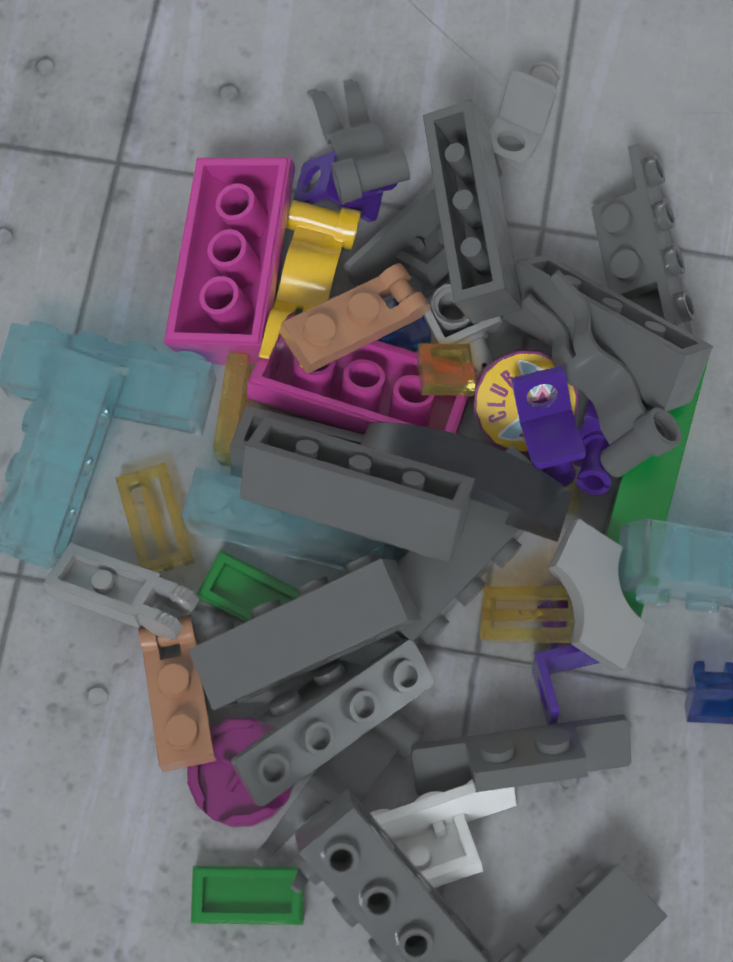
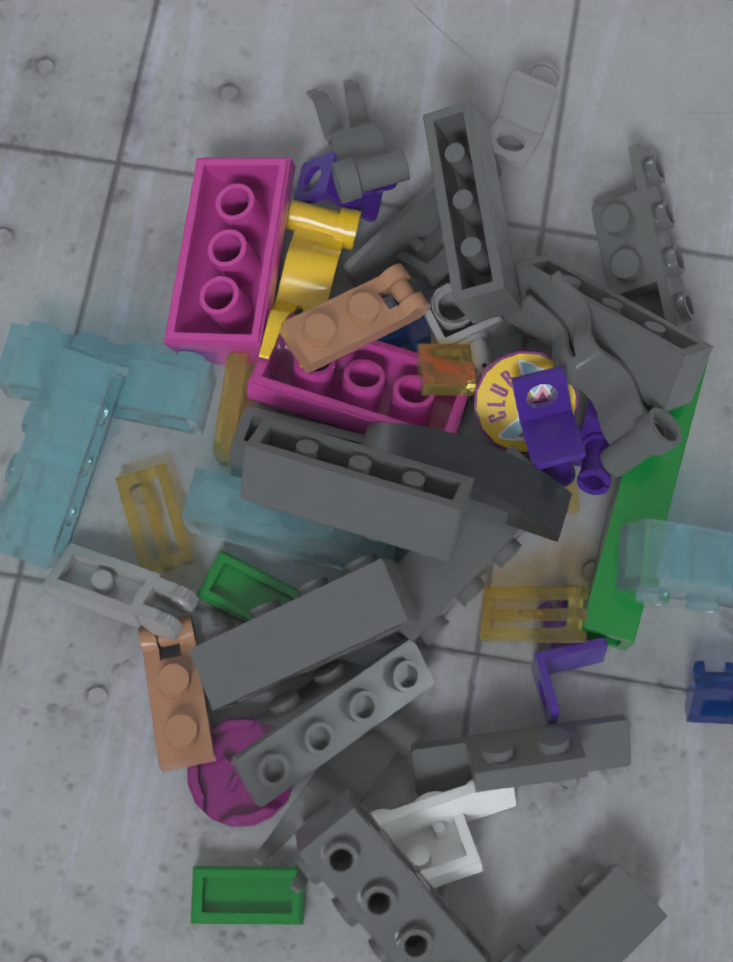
light grey tile [548,519,646,672] -> none

